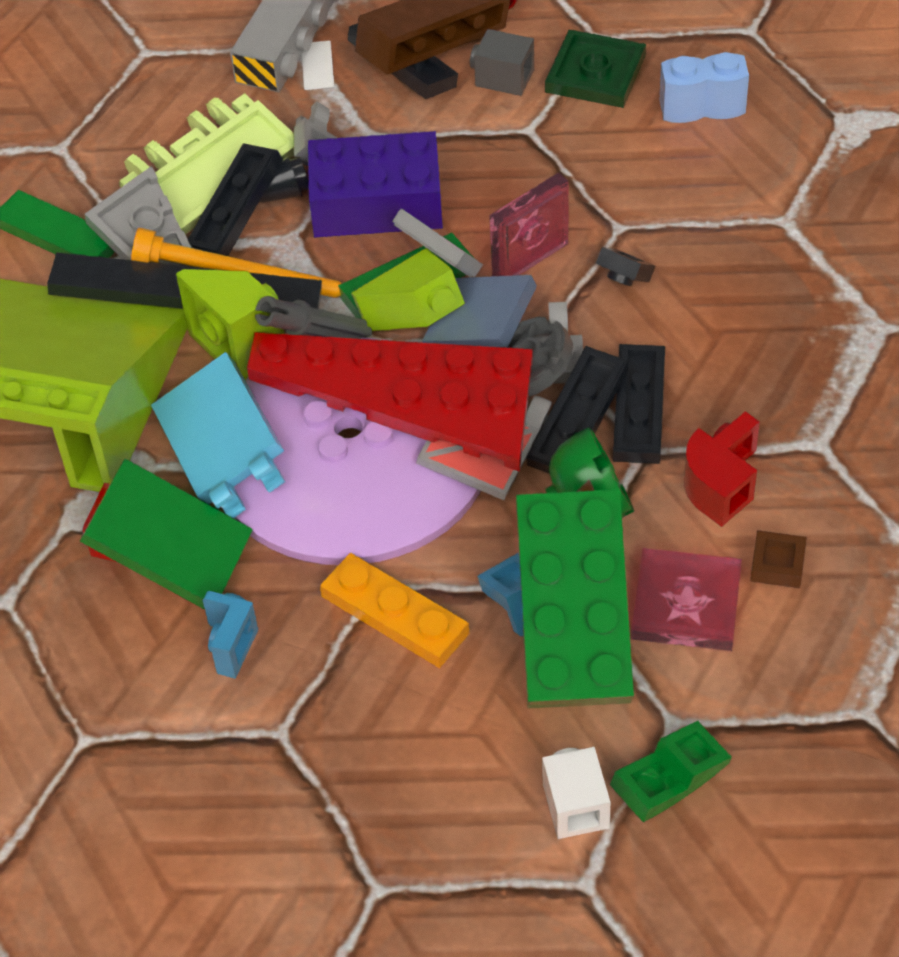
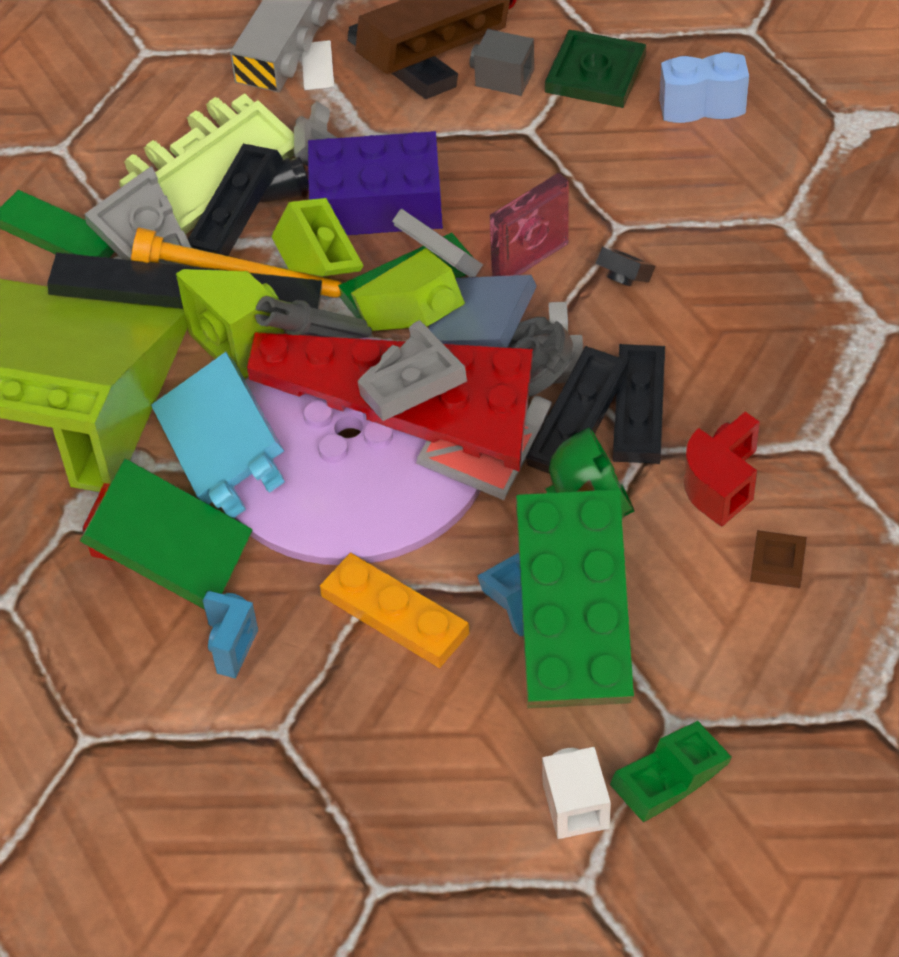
clear pink tile [631,548,742,651] -> none
none -> lime slope [271,198,364,276]
none -> light grey wing [357,320,467,421]

